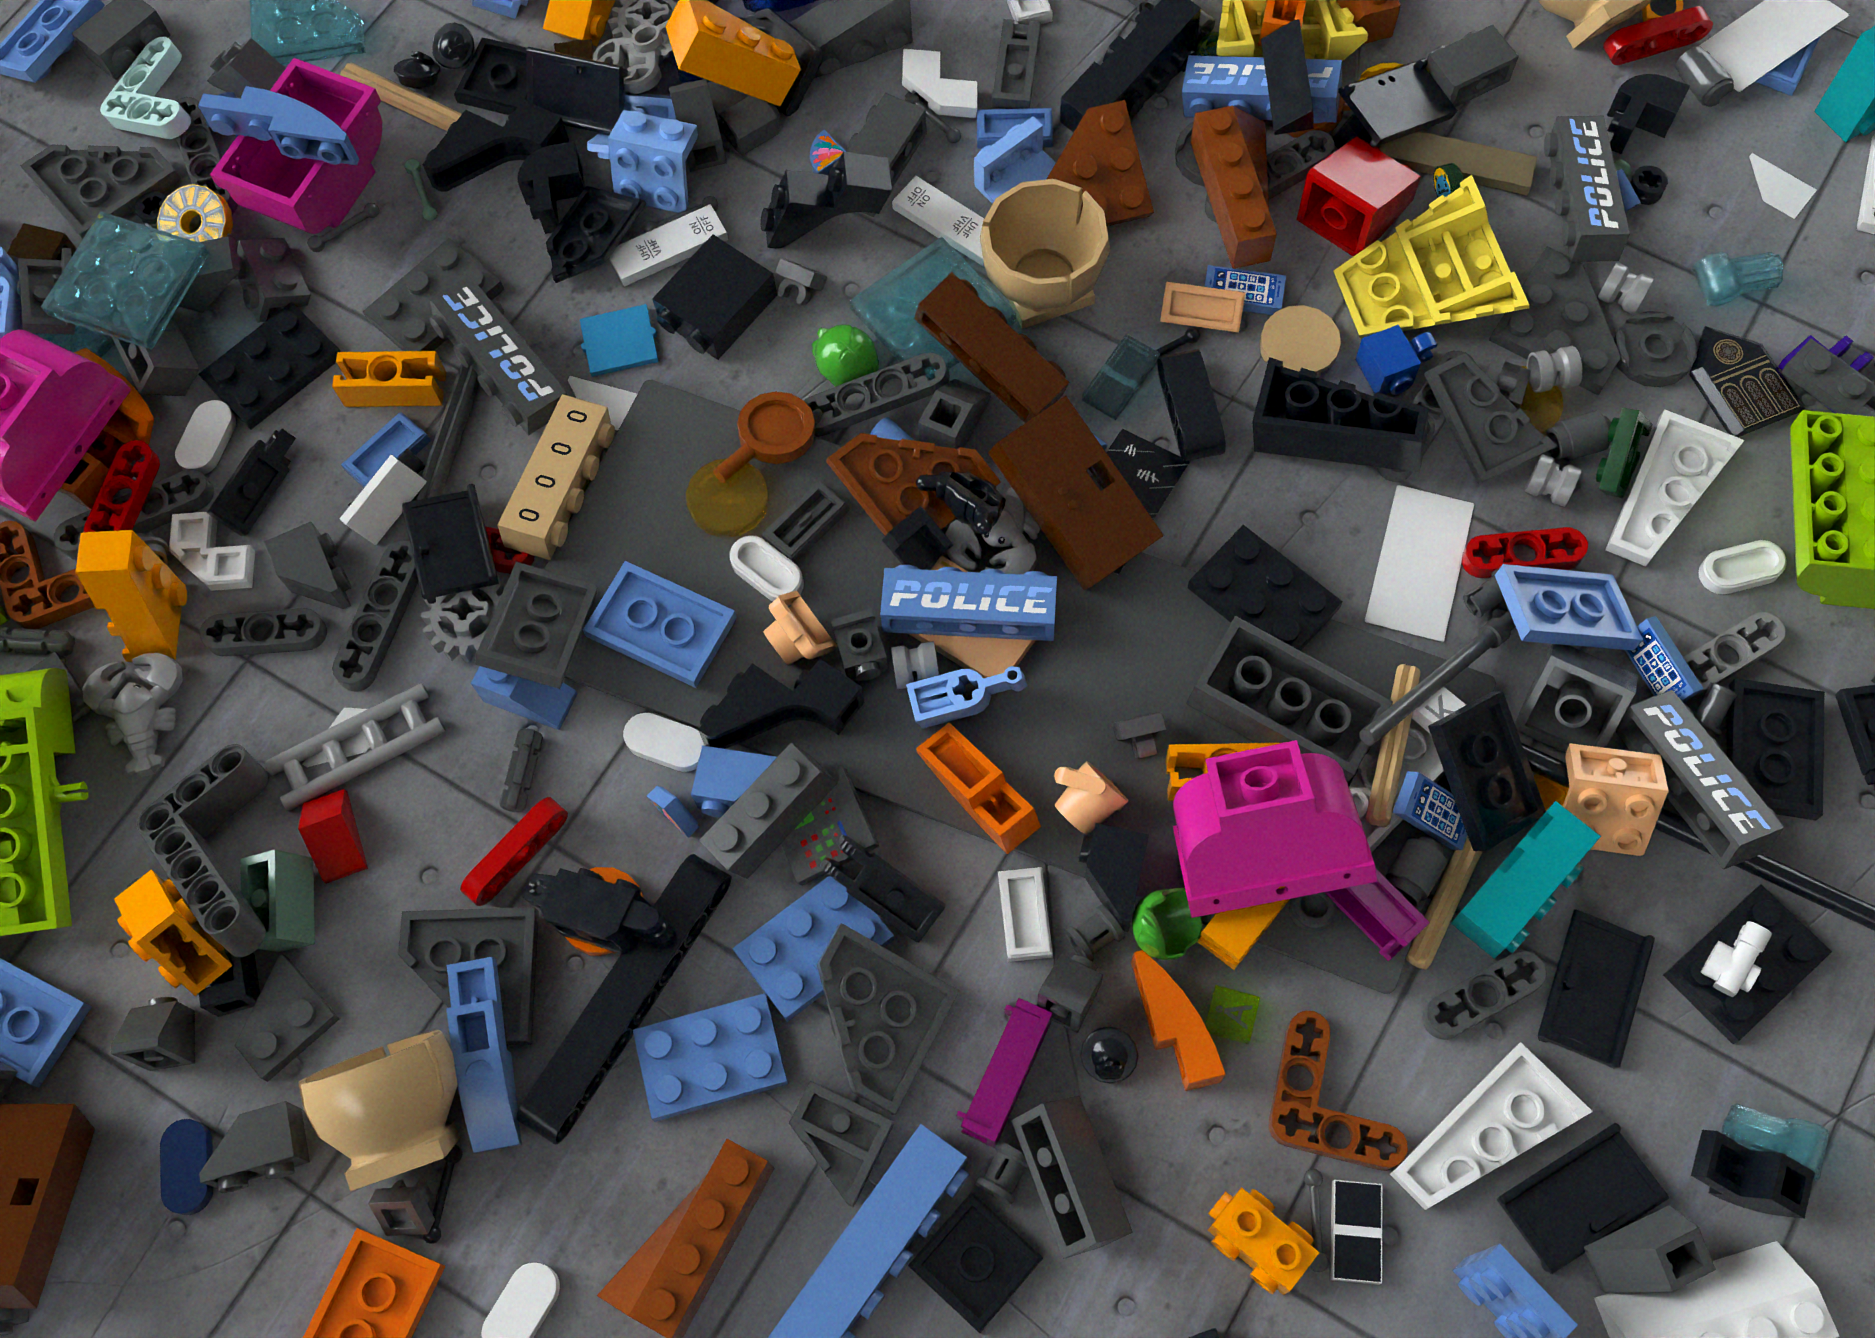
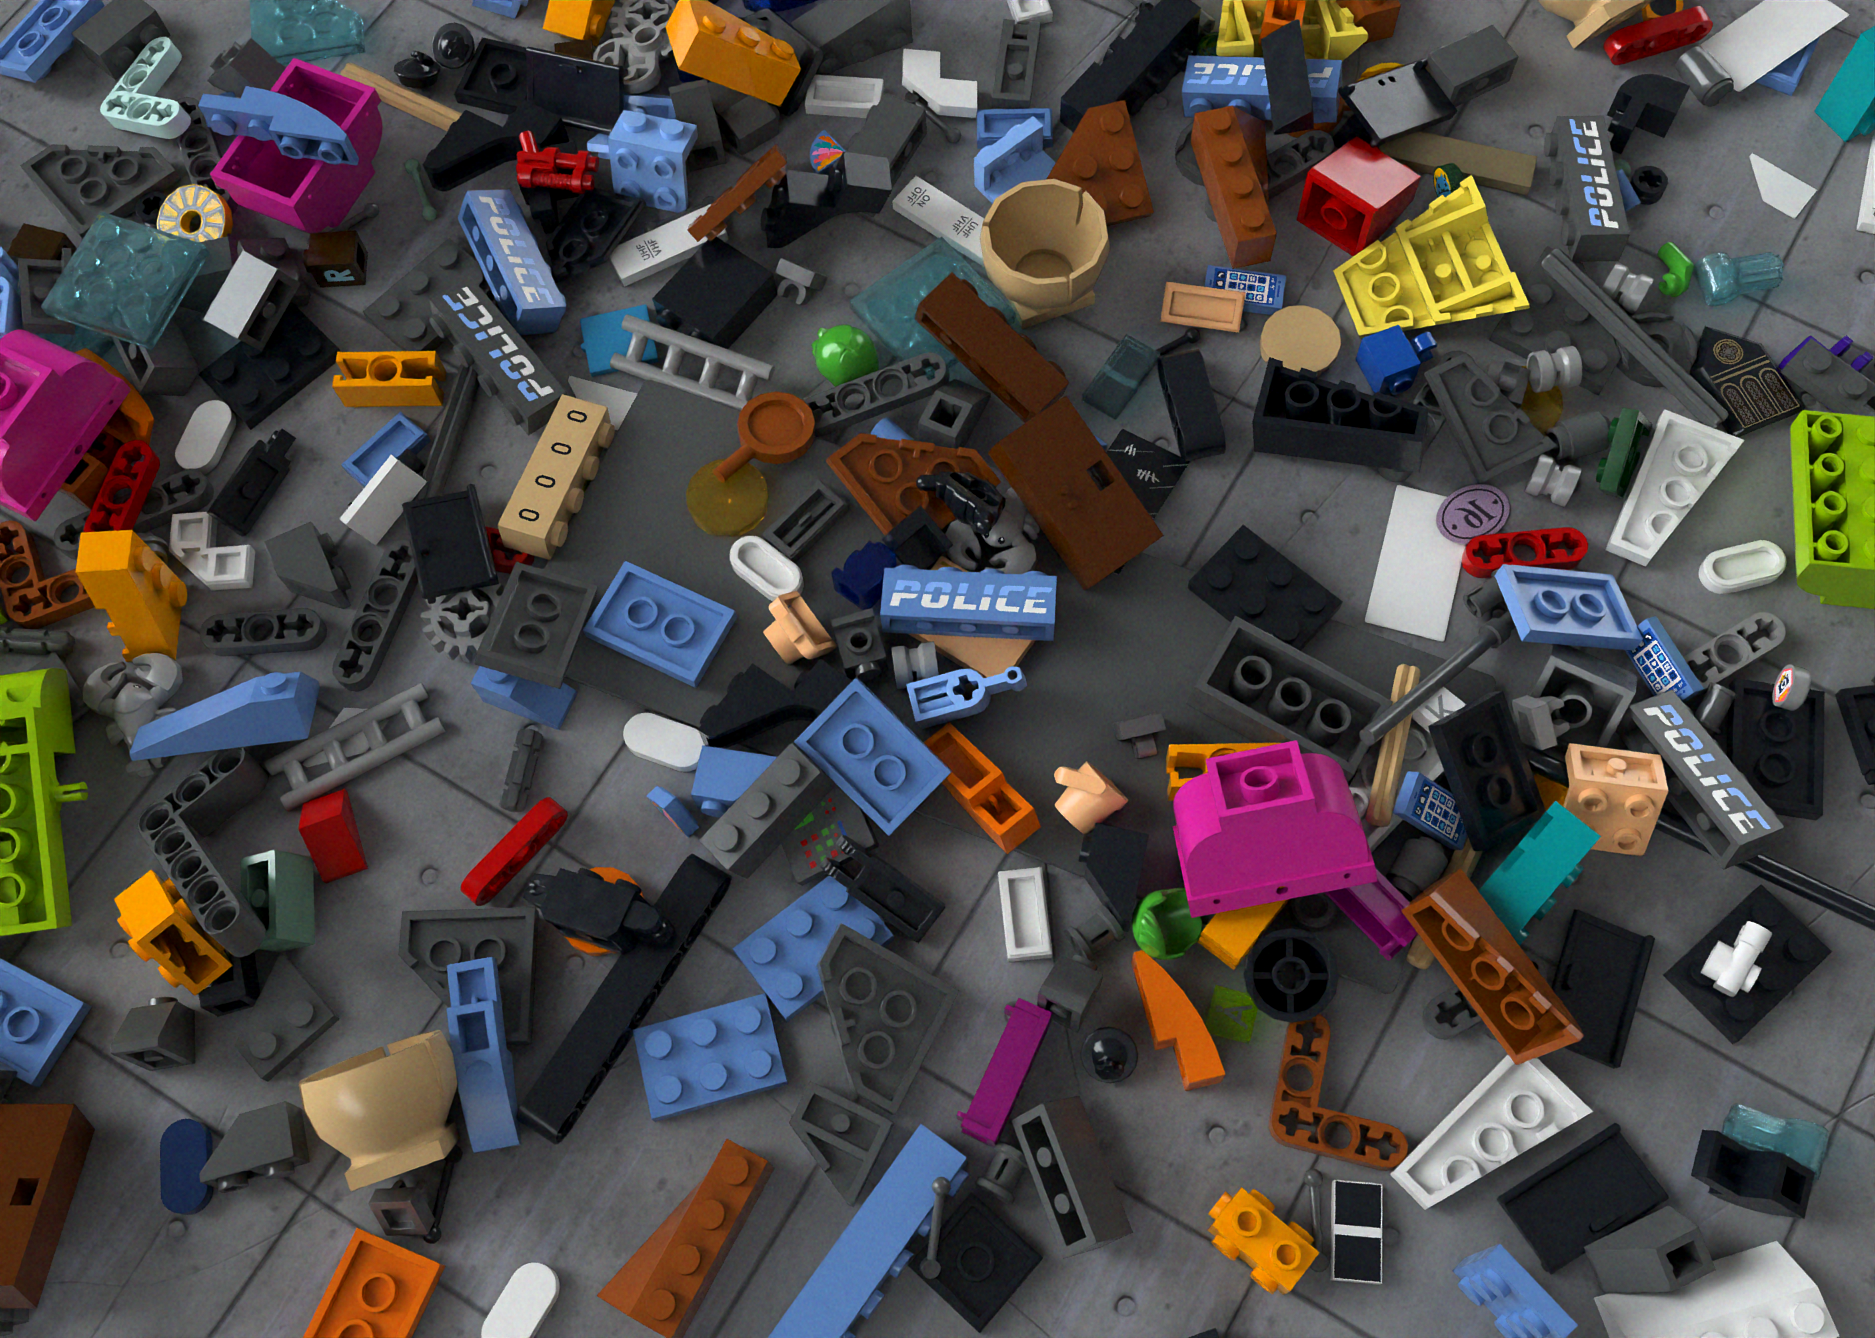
none -> medium blue wedge [129,672,320,761]
none -> brick [203,250,301,352]
none -> dark brown brick [303,230,368,288]
none -> medium blue brick [458,189,566,335]
none -> red piece [516,131,599,194]
none -> light grey bar [610,314,775,411]
none -> dark orange plate [687,144,787,242]
none -> medium blue plate [794,678,952,836]
none -> white tile [805,75,884,118]
none -> clear blue brick [831,541,897,610]
none -> dark grey hinge [920,1177,951,1279]
none -> black cylinder [1243,928,1339,1023]
none -> dark orange wedge [1401,868,1584,1065]
none -> clear purple sticker [1436,484,1510,544]
none -> light grey tile [1511,695,1570,750]
none -> dark grey axle [1541,248,1729,429]
none -> bright green arm [1657,242,1694,297]
none -> light grey tile [1772,664,1811,711]

